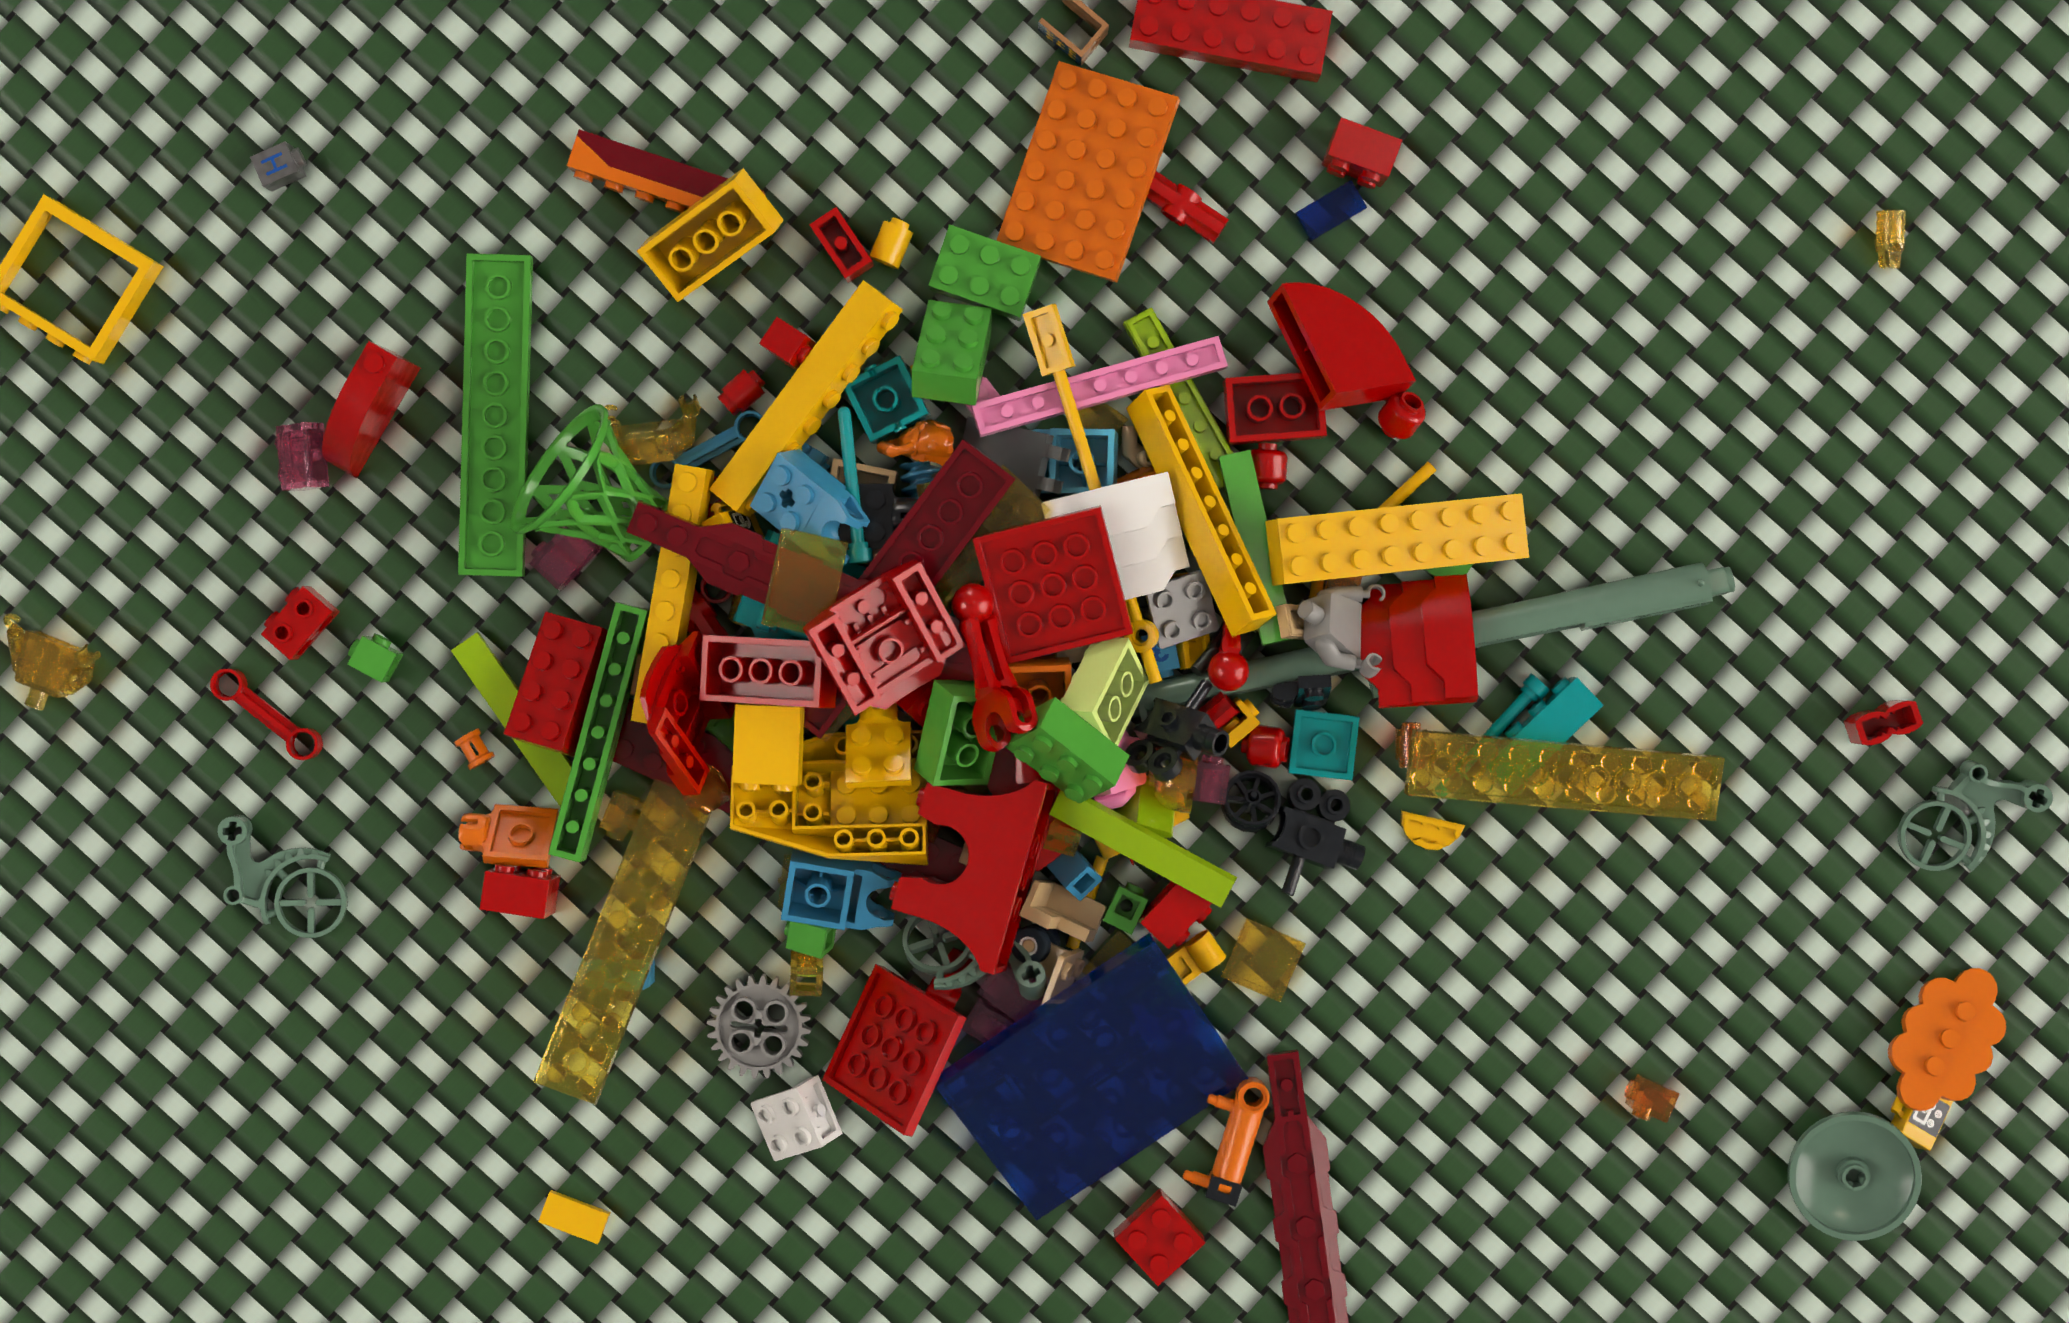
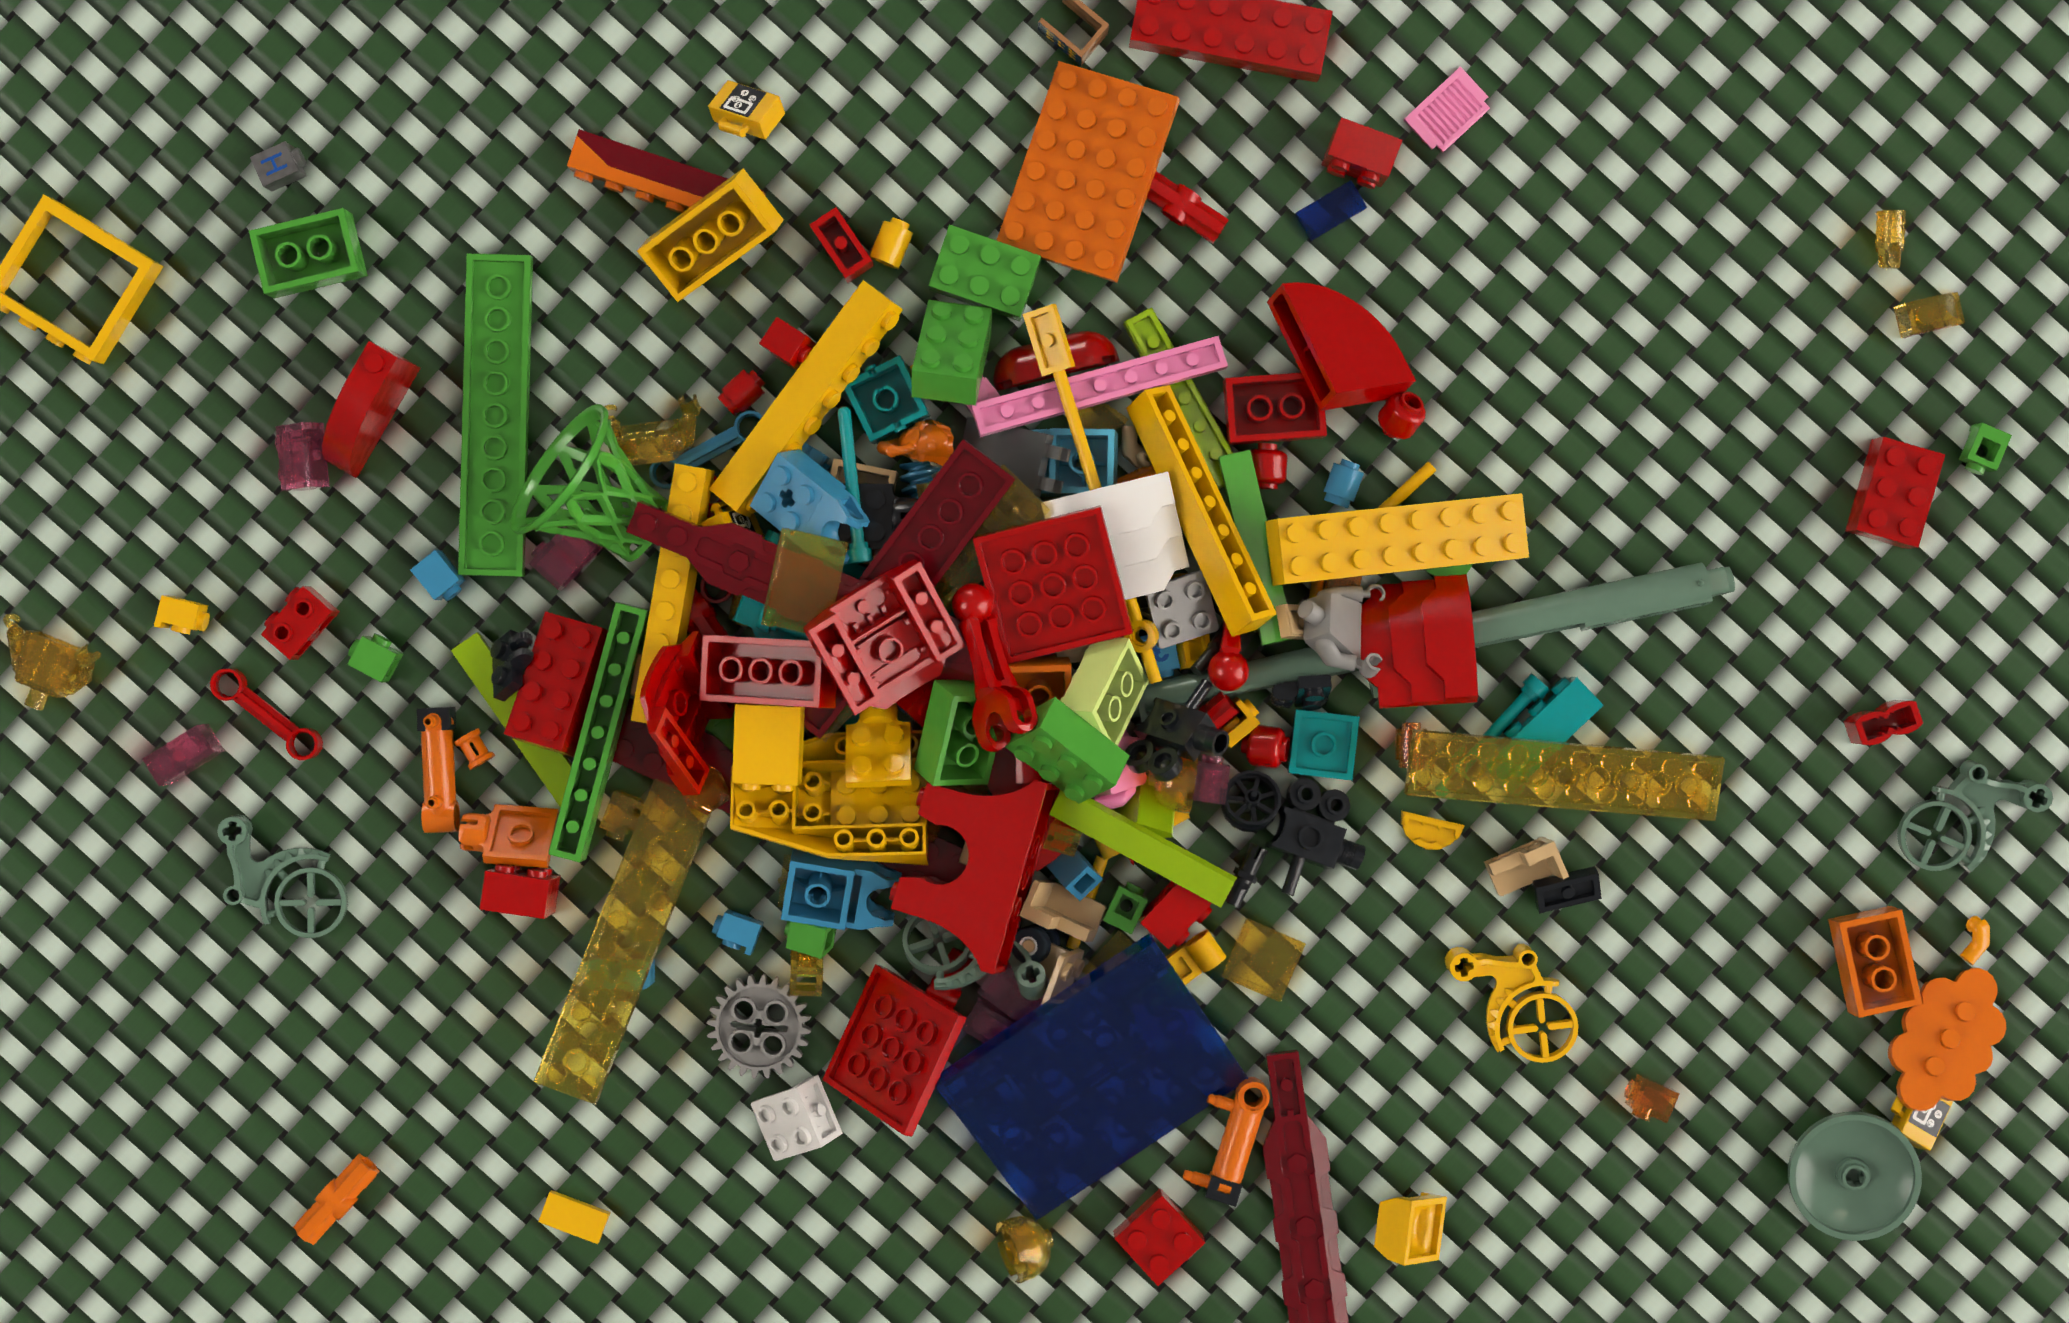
none -> clear pink brick [142,724,225,786]
none -> yellow brick [154,595,210,635]
none -> bright green brick [249,208,368,299]
none -> orange piece [293,1153,380,1245]
none -> dark azure brick [410,550,466,601]
none -> orange piece [417,707,460,833]
none -> black hinge [490,630,533,702]
none -> yellow piece [708,80,785,139]
none -> dark azure brick [712,909,764,955]
none -> red brick [993,331,1120,391]
none -> clear yellow cylinder [996,1216,1054,1284]
none -> black pin [1225,842,1269,908]
none -> dark azure brick [1323,459,1364,508]
none -> yellow brick [1374,1192,1447,1266]
none -> bright pink window [1404,67,1490,152]
none -> yellow piece [1445,943,1578,1063]
none -> tan panel [1484,837,1569,896]
none -> black plate [1533,866,1602,914]
none -> orange brick [1828,906,1922,1018]
none -> red brick [1845,437,1946,549]
none -> clear yellow slope [1894,292,1965,338]
none -> bright green brick [1959,423,2012,475]
none -> light orange arm [1960,916,1990,965]

